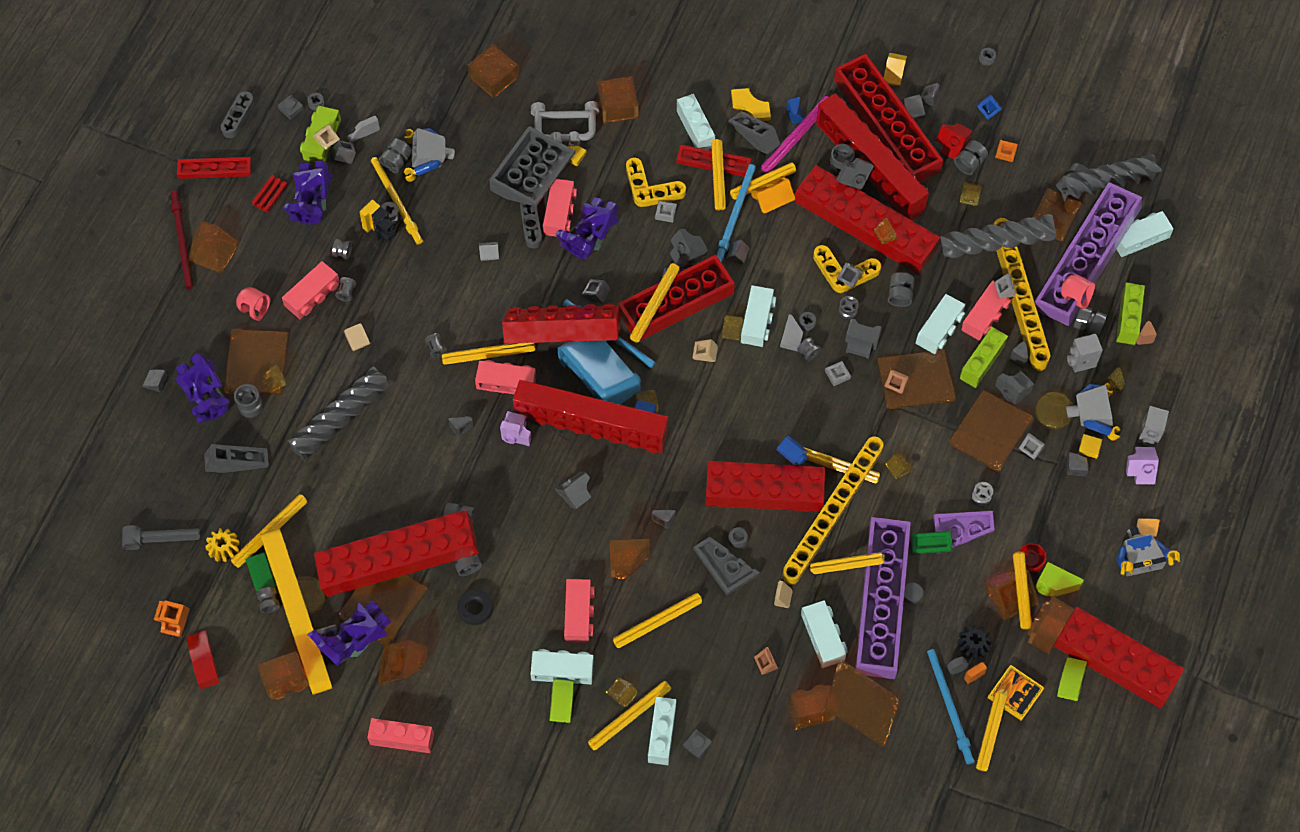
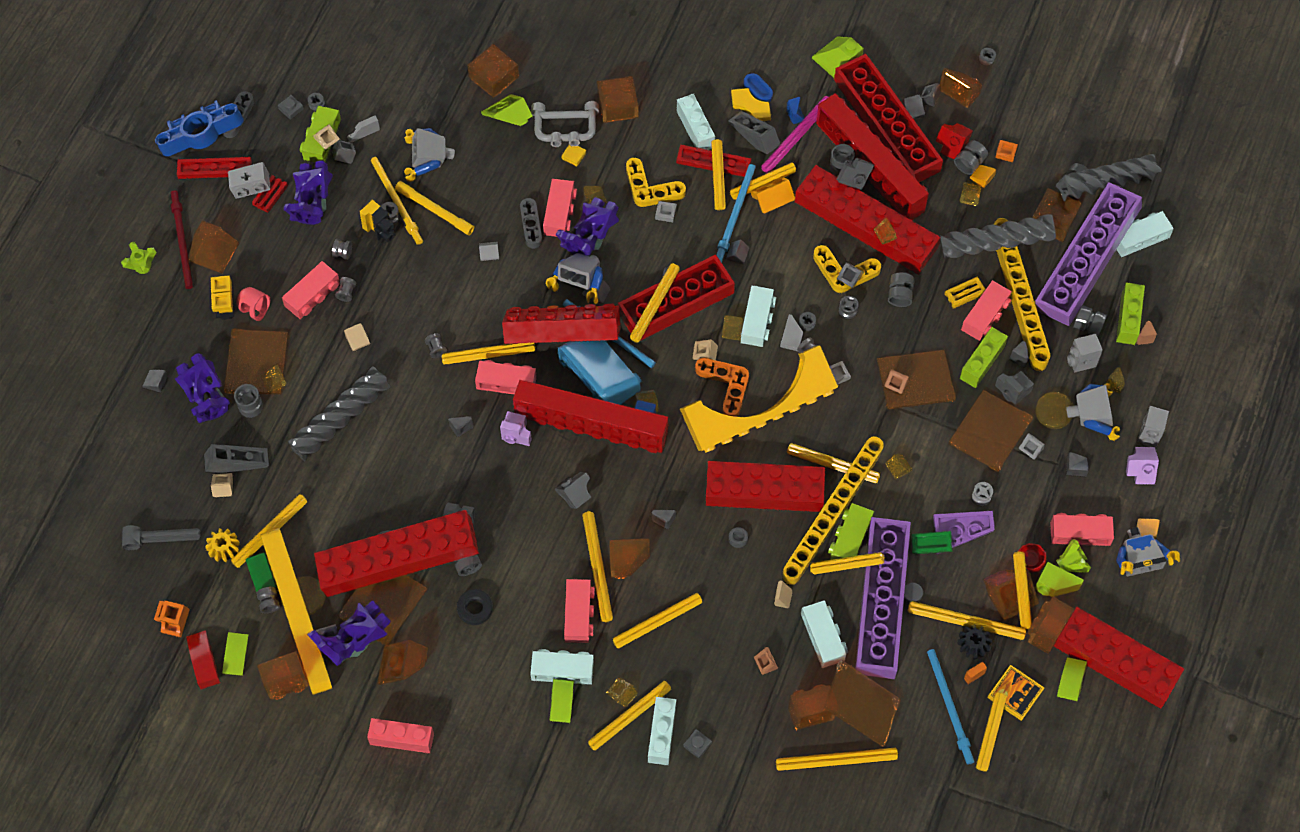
dark grey wheel [379,138,412,173] -> none
dark grey slope [489,126,575,207] -> none
dark grey brick [670,229,708,268] -> none
dark grey wing [693,537,760,596] -> none
blue brick [776,435,809,466] -> none
dark grey piece [845,319,882,359] -> none
yellow slope [884,53,907,87] -> none
light aqua brick [915,294,965,354] -> none
dark grey tile [947,657,968,674] -> none
blue slope [976,94,1002,120] -> none
light grey slope [994,273,1015,299] -> none
coral helmet [1061,275,1095,309] -> none
yellow tile [1078,434,1102,459] -> none
none -> lime rock [121,242,157,274]
none -> blue piece [155,100,244,156]
none -> yellow hips [211,275,235,320]
none -> tan slope [211,473,233,497]
none -> lime slope [222,632,249,676]
none -> light grey brick [228,162,270,199]
none -> yellow piece [395,181,475,236]
none -> lime slope [481,94,533,126]
none -> light grey torso [546,253,603,304]
none -> yellow axle [582,511,613,622]
none -> clear yellow slope [583,186,607,204]
none -> yellow arch [680,345,838,453]
none -> orange beam [695,358,749,417]
none -> blue tile [744,73,773,102]
none -> yellow axle [776,748,898,771]
none -> lime slope [812,37,864,78]
none -> lime brick [828,503,874,560]
none -> yellow axle [908,601,1026,640]
none -> clear orange slope [940,68,982,108]
none -> yellow tile [944,276,986,309]
none -> light orange slope [970,165,996,188]
none -> coral brick [1050,513,1114,546]
none -> lime rock [1056,540,1091,573]

